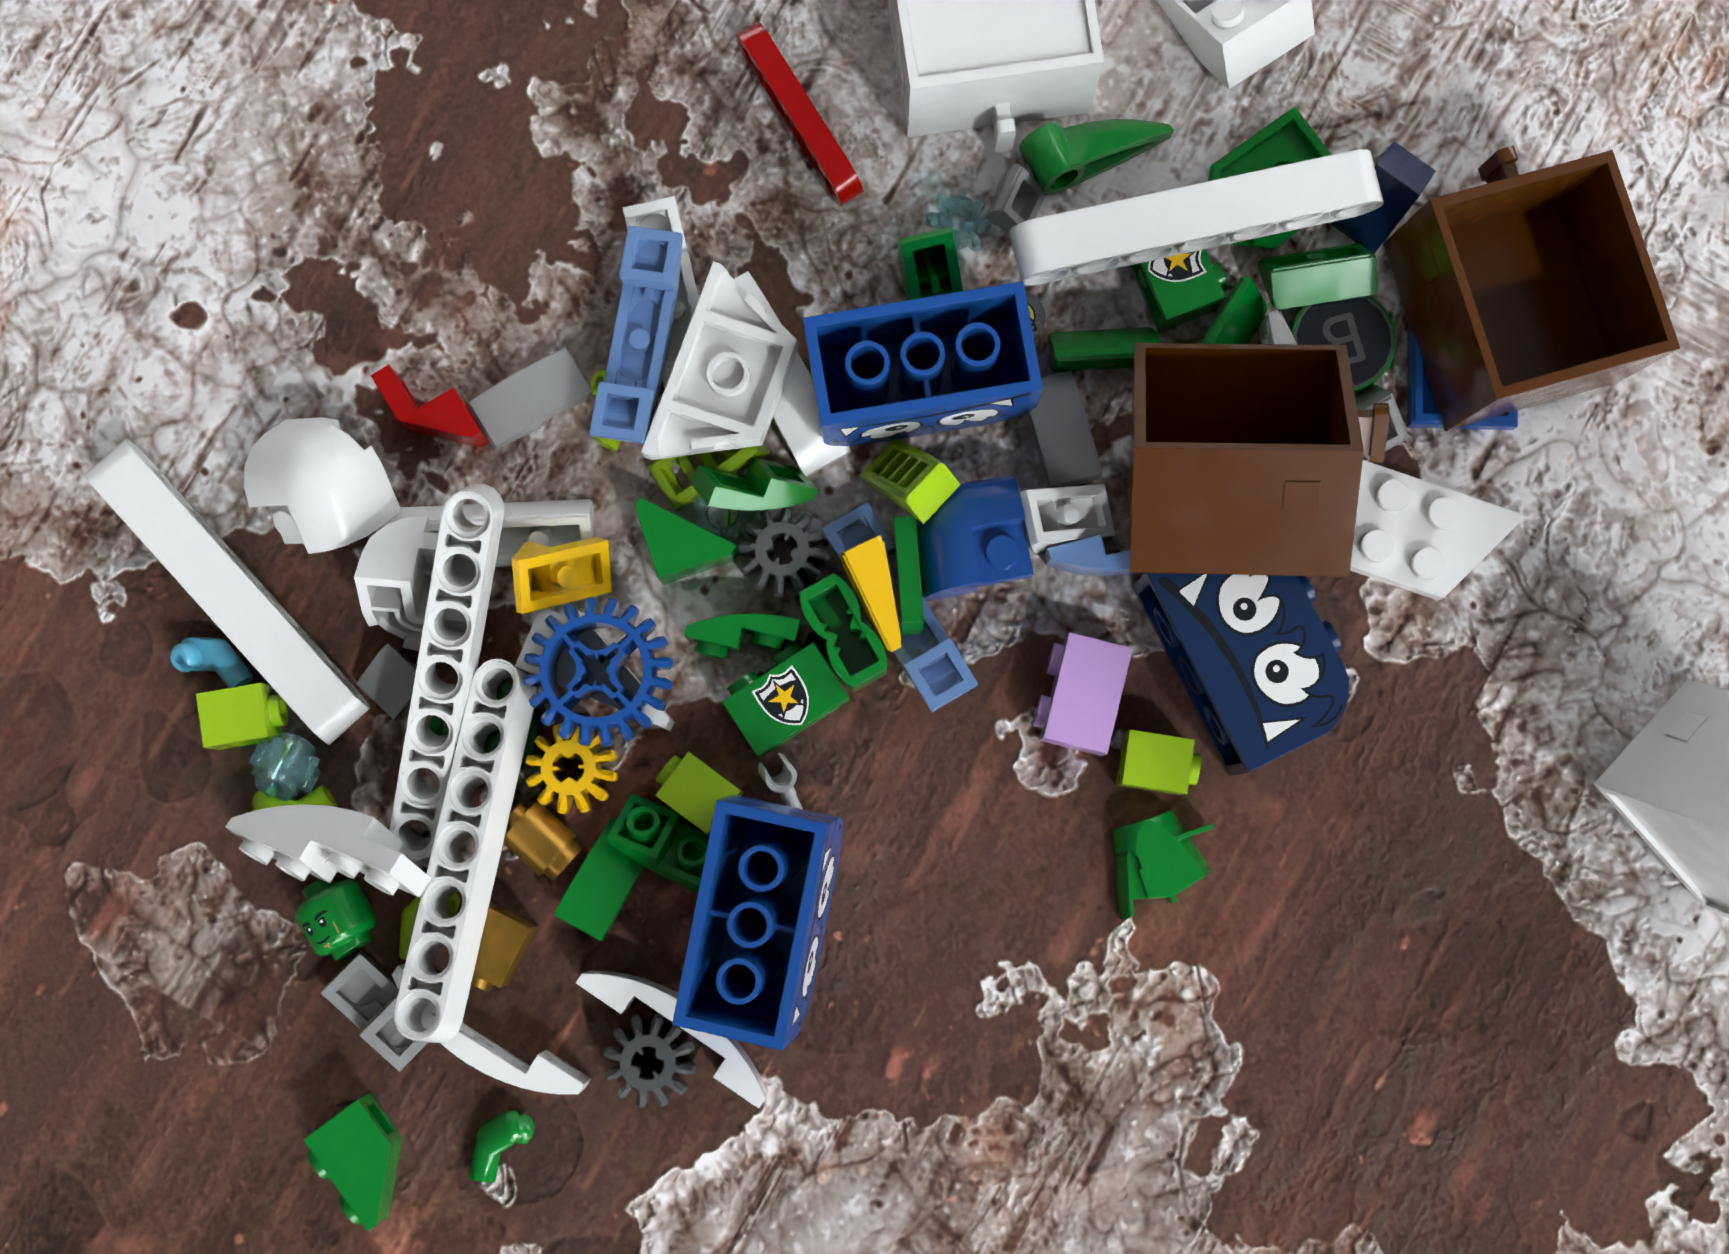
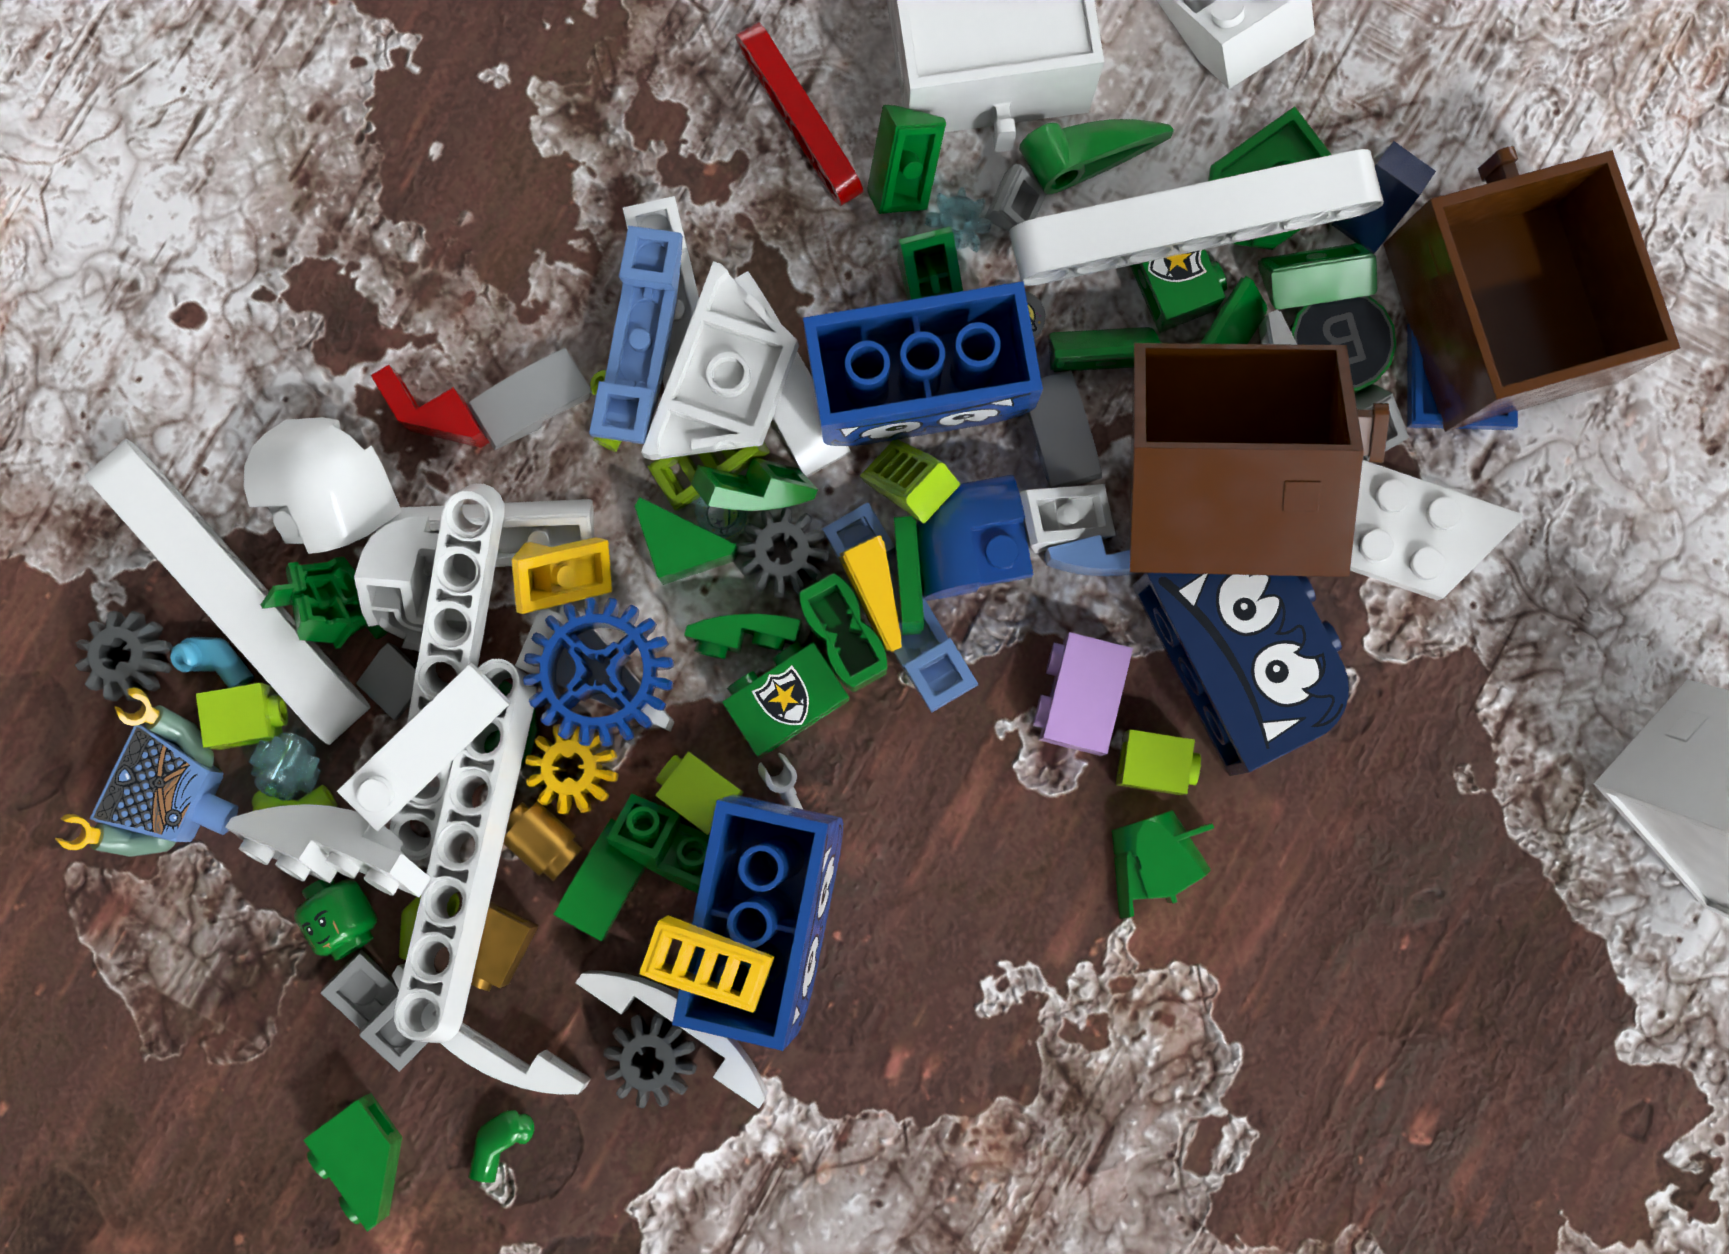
none -> torso [55,687,238,857]
none -> dark grey gear [75,611,173,702]
none -> green piece [260,556,388,648]
none -> white slope [337,662,511,832]
none -> yellow slope [639,915,775,1013]
none -> green slope [867,105,946,214]

